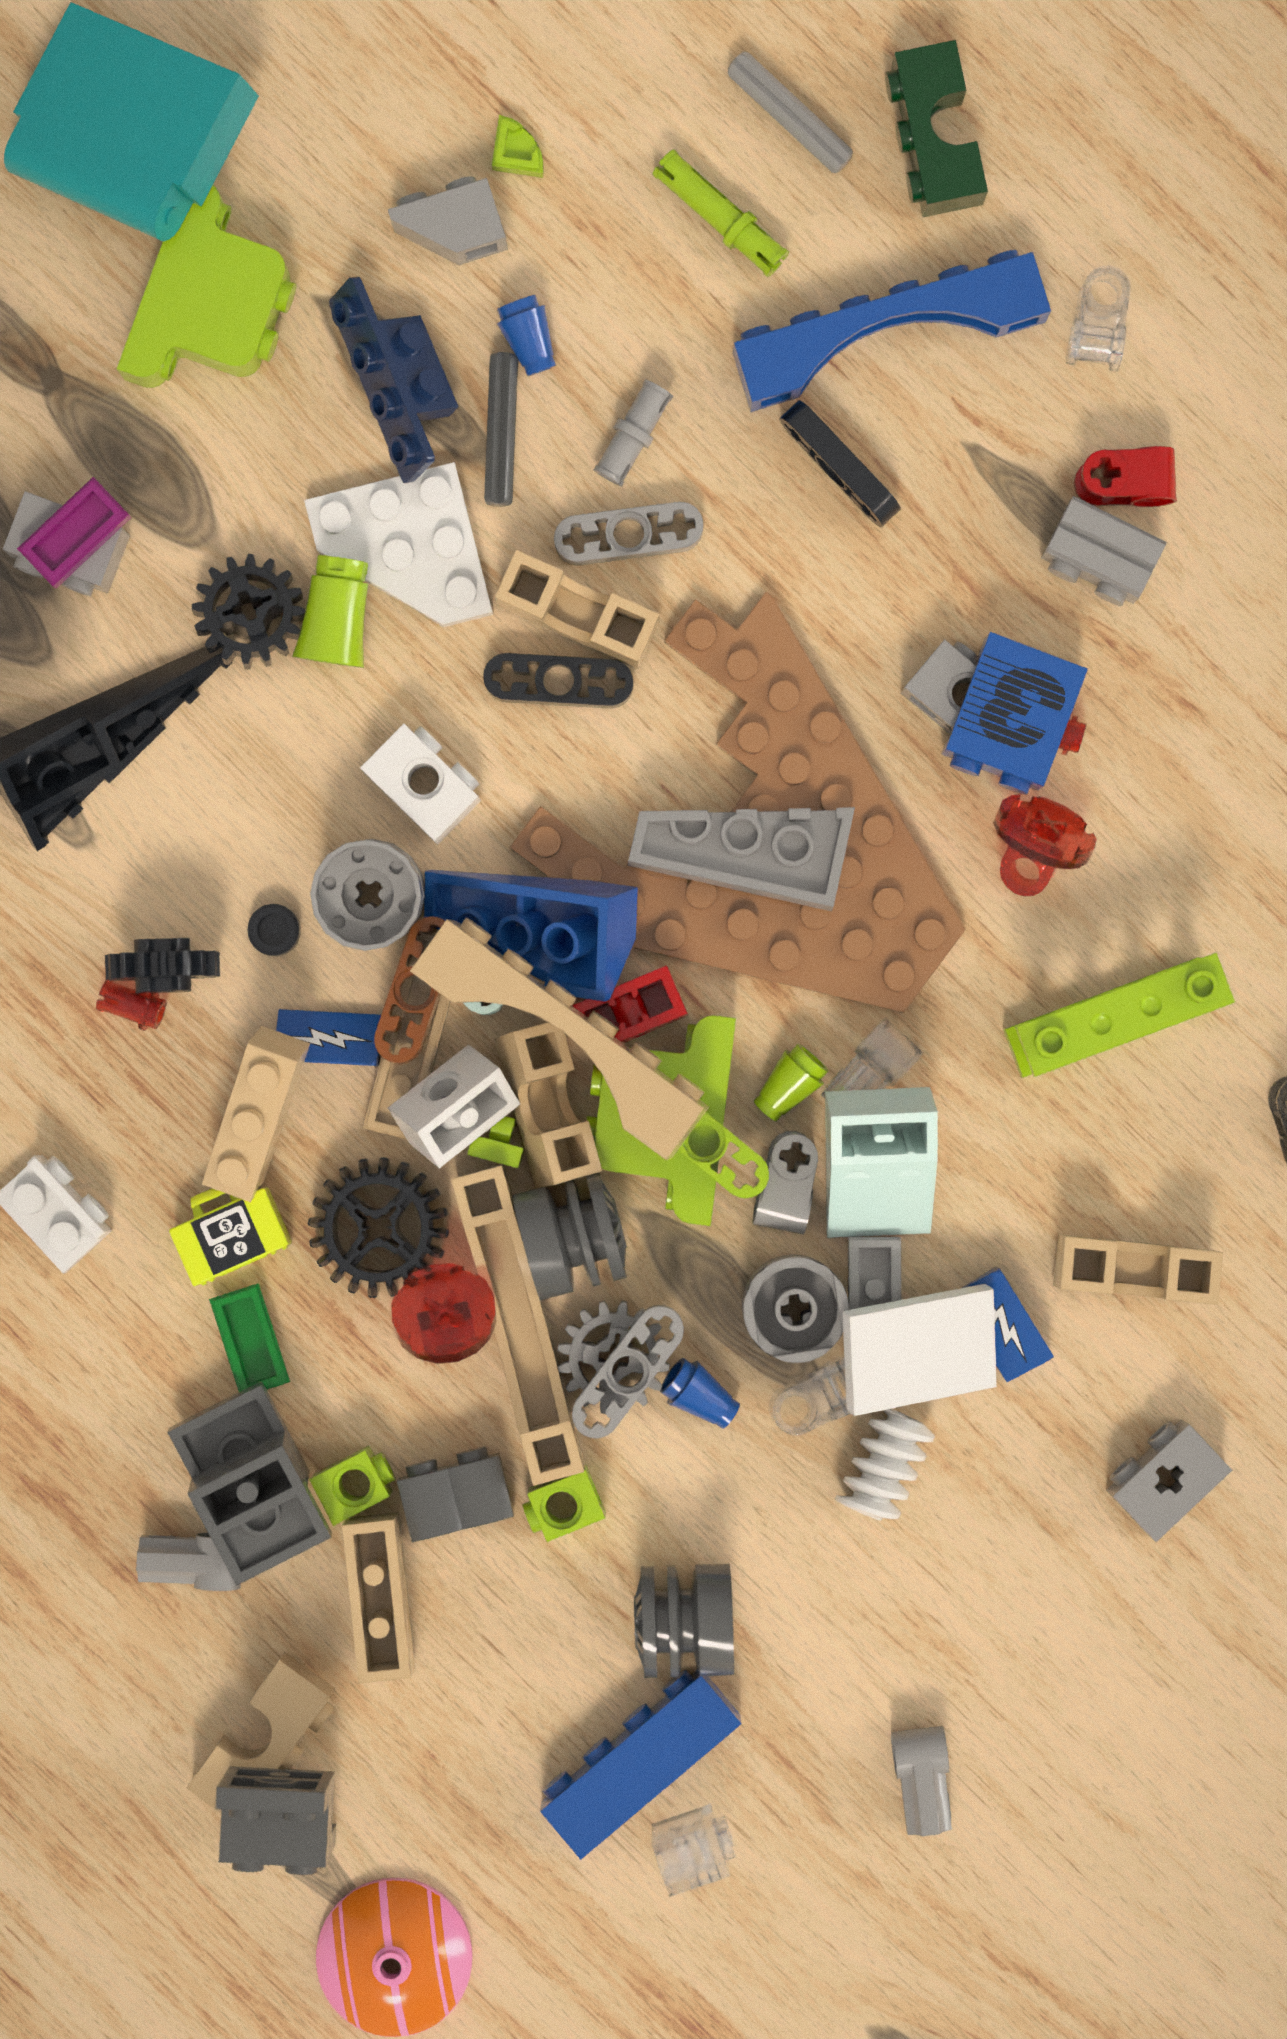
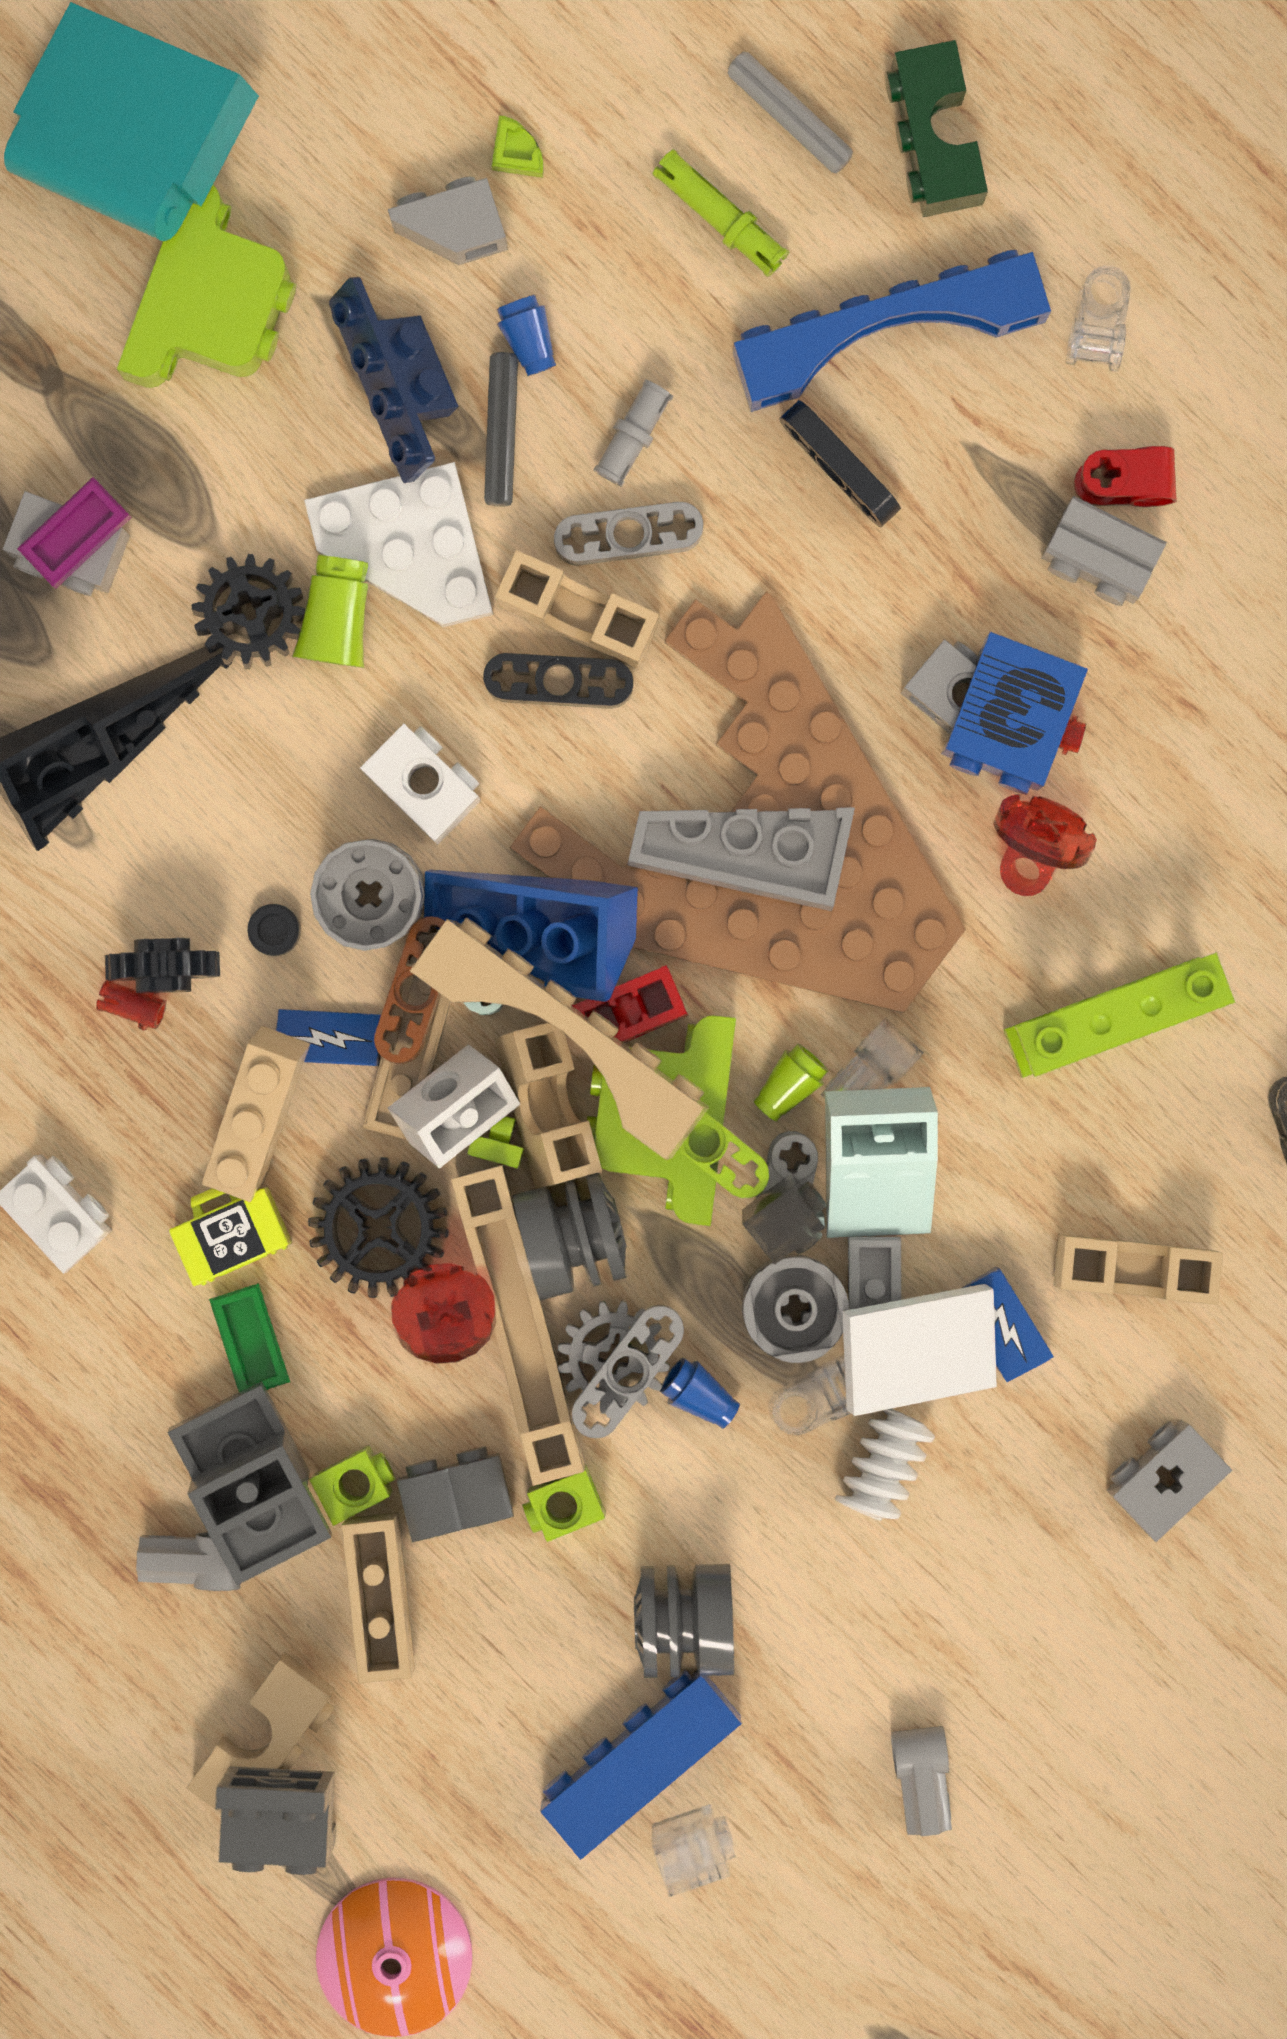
none -> clear smoke brick [742,1173,826,1265]

